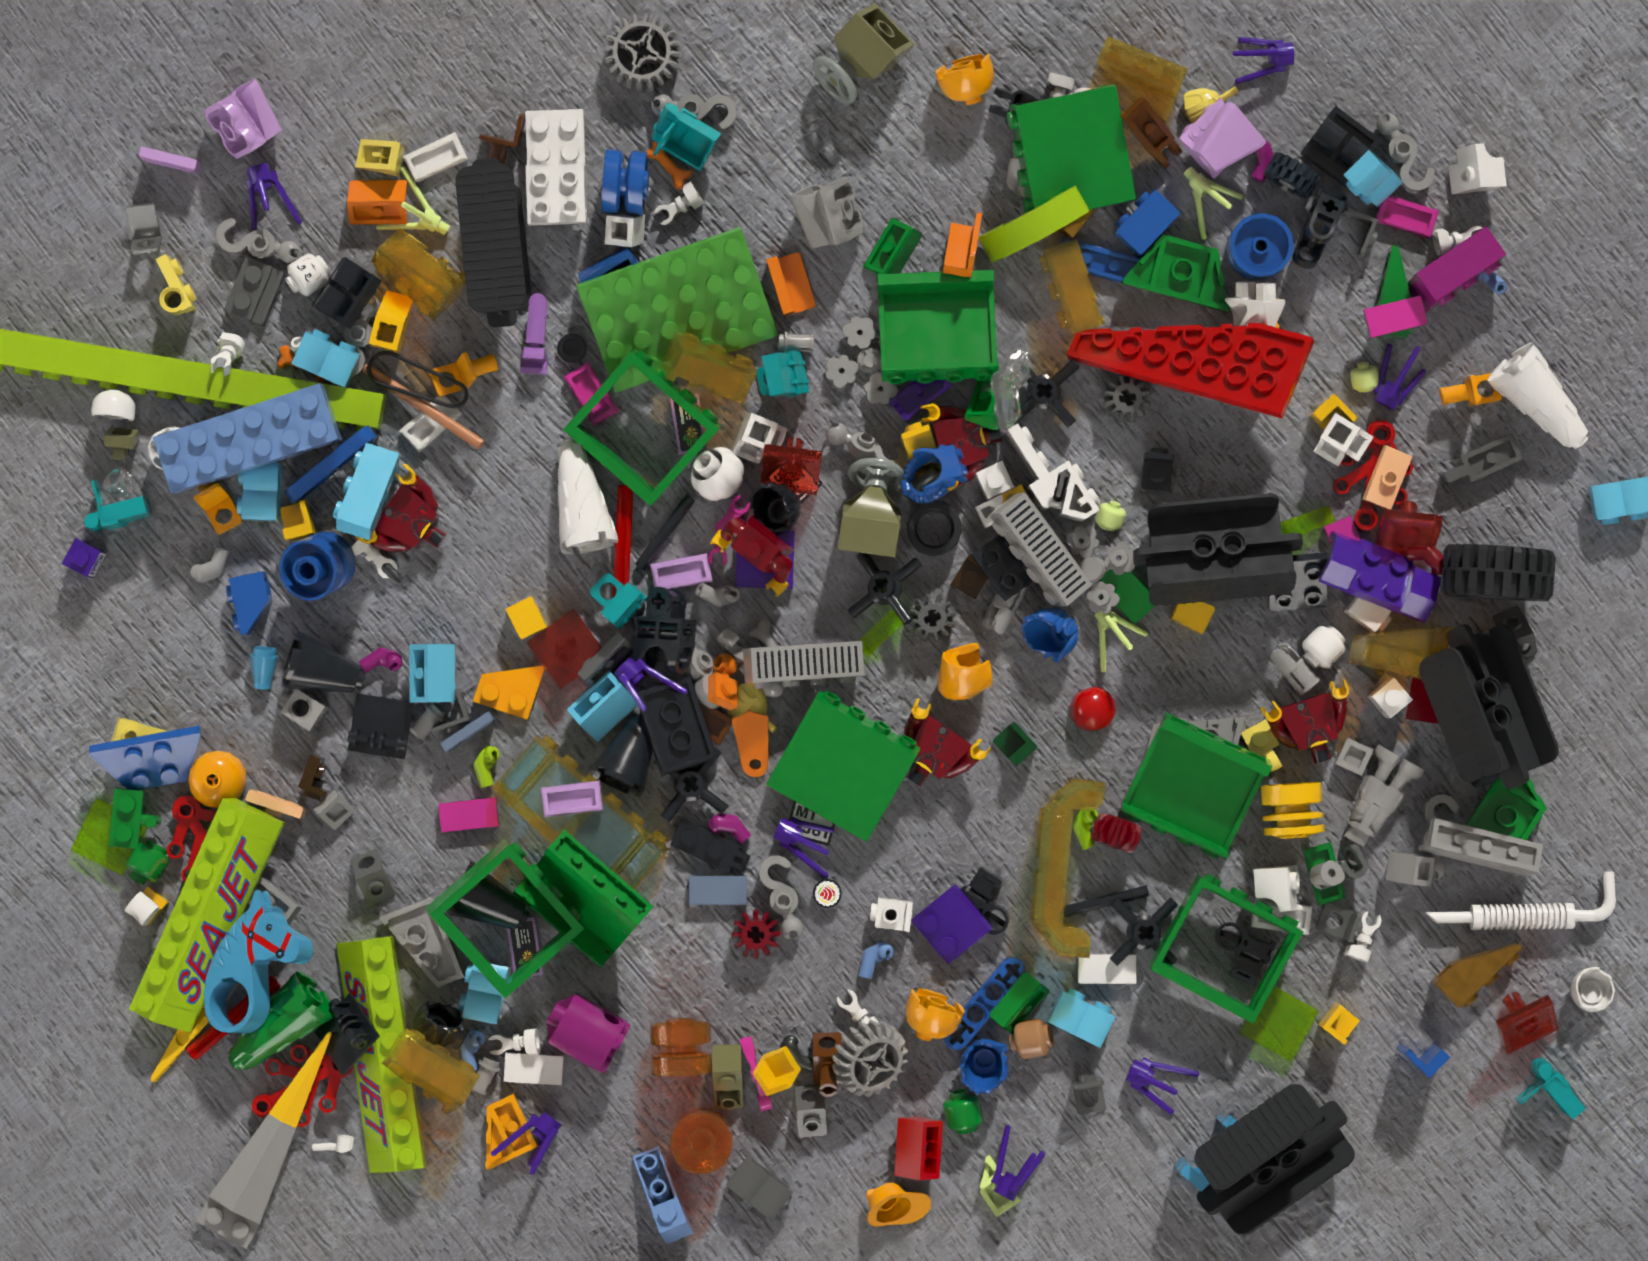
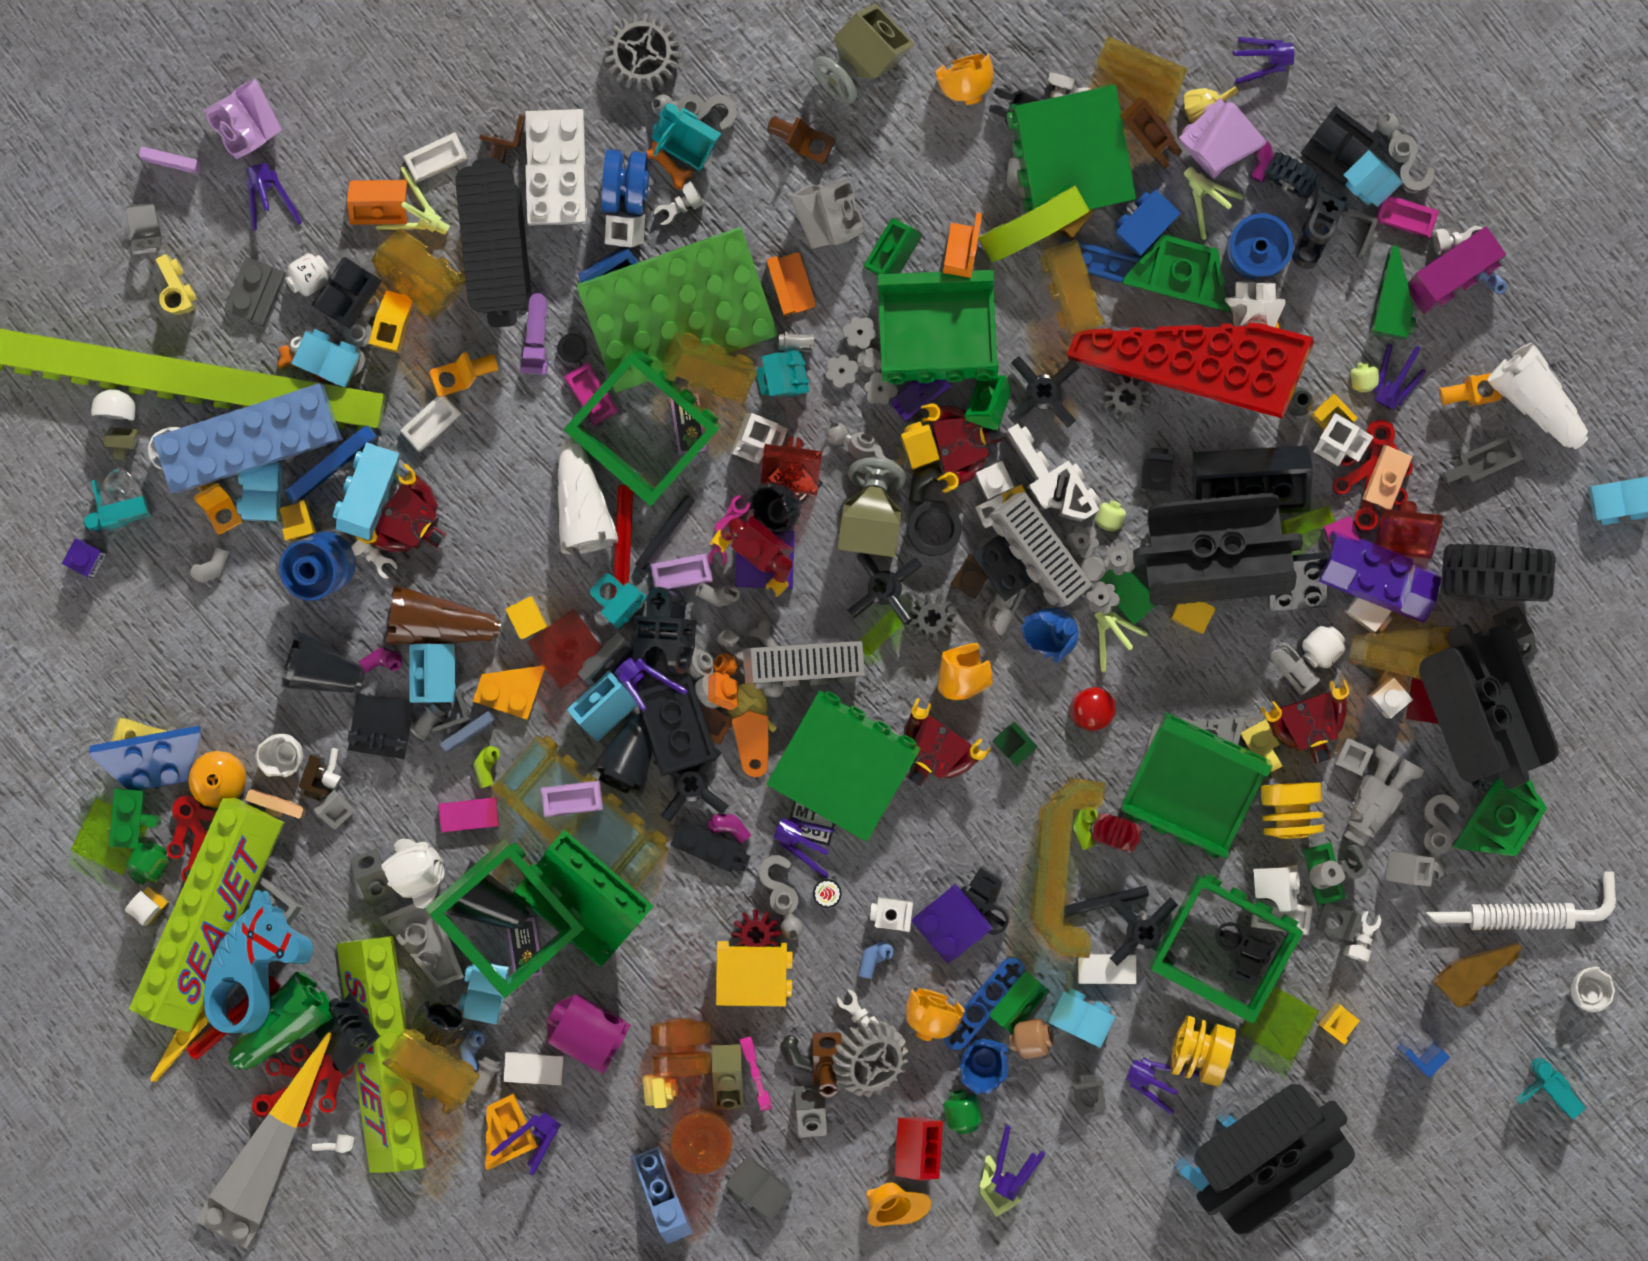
white piece [211,332,245,376] -> none
light grey piece [216,218,301,263] -> none
blue slope [226,571,273,636] -> none
dark azure cone [249,646,279,690] -> none
light grey brick [280,689,329,731] -> none
light yellow slope [355,139,405,177] -> none
nougat piece [362,363,485,450] -> none
black piece [367,351,469,409] -> none
white piece [488,1028,541,1056] -> none
sand blue tile [689,875,747,905] -> none
white plant [691,447,744,501] -> none
yellow panel [753,1046,801,1096] -> none
blue piece [900,444,968,504] -> none
clear plate [991,350,1030,429] -> none
dark pink tile [1363,295,1428,338] -> none
dark red arm [1408,545,1443,575] -> none
light grey panel [1419,818,1543,876] -> none
white brick [1448,144,1507,195] -> none
clear red tile [1496,992,1559,1055] -> none
none -> white hair [255,734,304,777]
none -> white hand [322,748,341,790]
none -> white piece [381,839,445,909]
none -> reddish brown cone [386,586,500,644]
none -> light yellow plate [642,1072,678,1108]
none -> yellow panel [716,941,793,1006]
none -> reddish brown bracket [767,116,836,164]
none -> yellow wheel [1170,1015,1236,1087]
none -> black slope [1192,445,1313,513]
none -> pearl dark grey cone [1287,387,1313,416]

